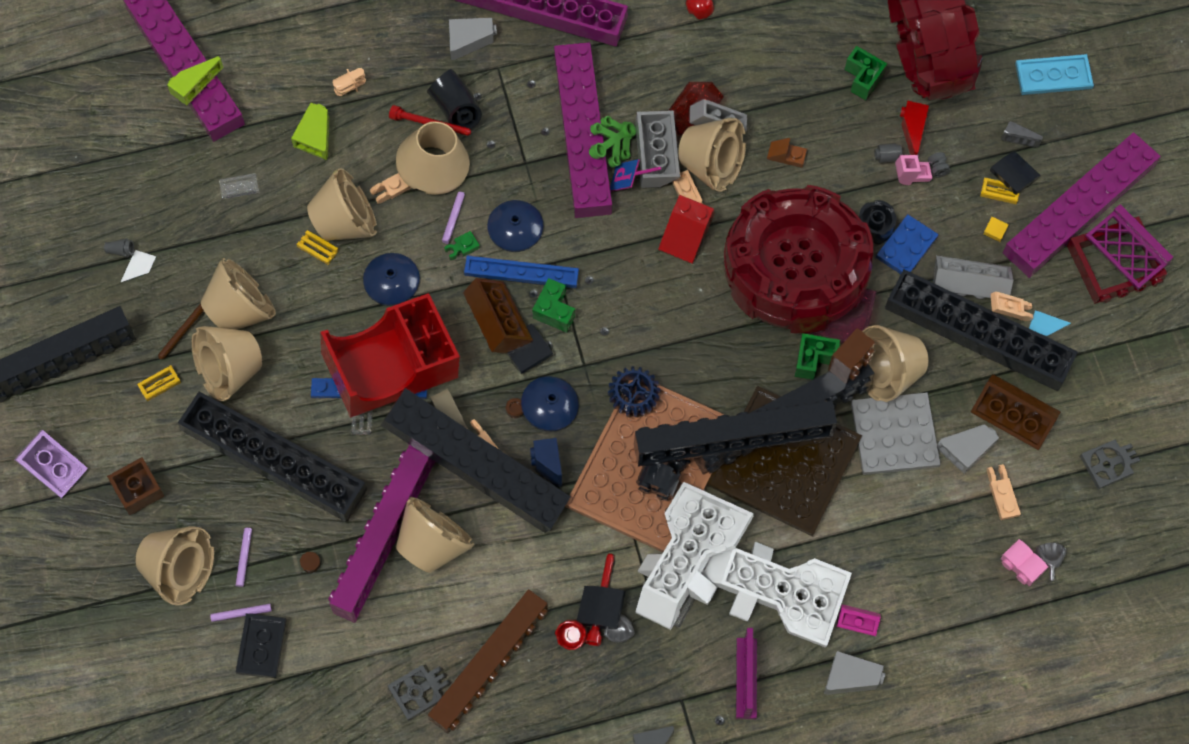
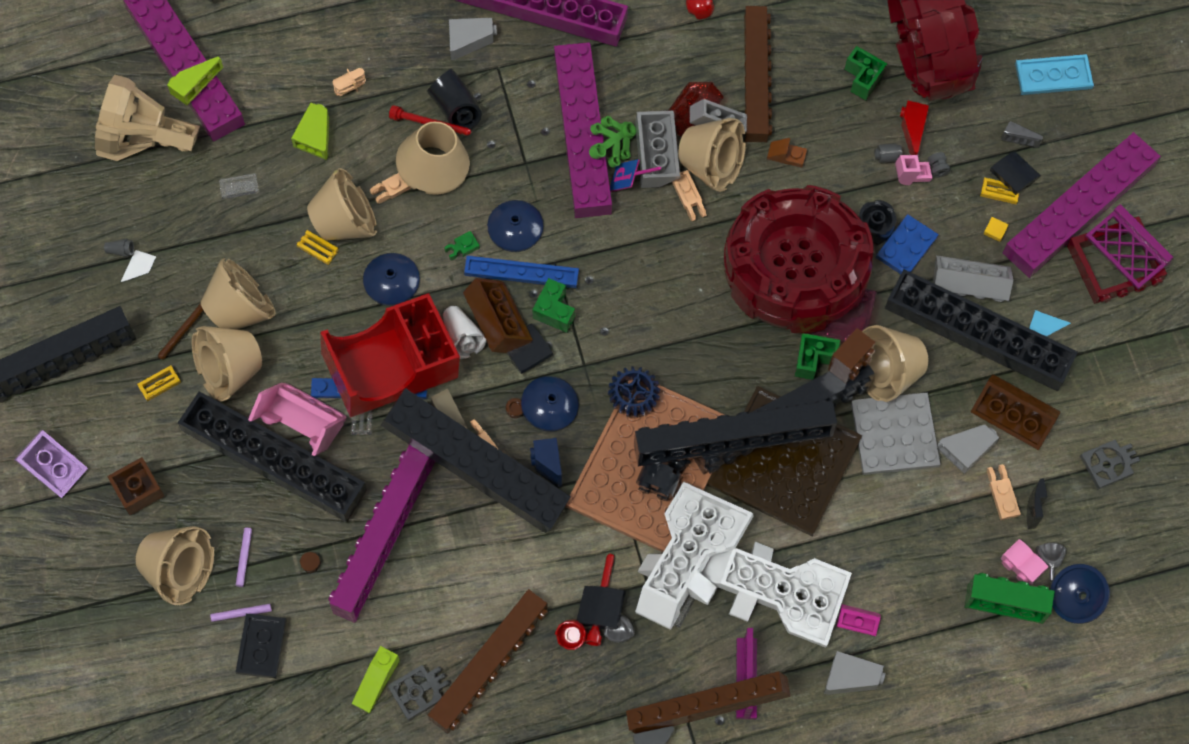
tan cone [396,497,474,573] -> none
lavender bar [442,192,465,244] -> none
red slope [658,195,715,264] -> none
light nougat hinge [991,291,1033,321] -> none
none -> tan plate [95,75,200,161]
none -> bright pink windscreen [248,383,346,456]
none -> lime slope [352,646,400,714]
none -> white cone [443,306,486,359]
none -> reddish brown brick [626,671,791,734]
none -> reddish brown brick [744,6,772,143]
none -> green brick [964,573,1054,624]
none -> black slope [1026,478,1048,529]
none -> dark blue dish [1050,564,1110,624]

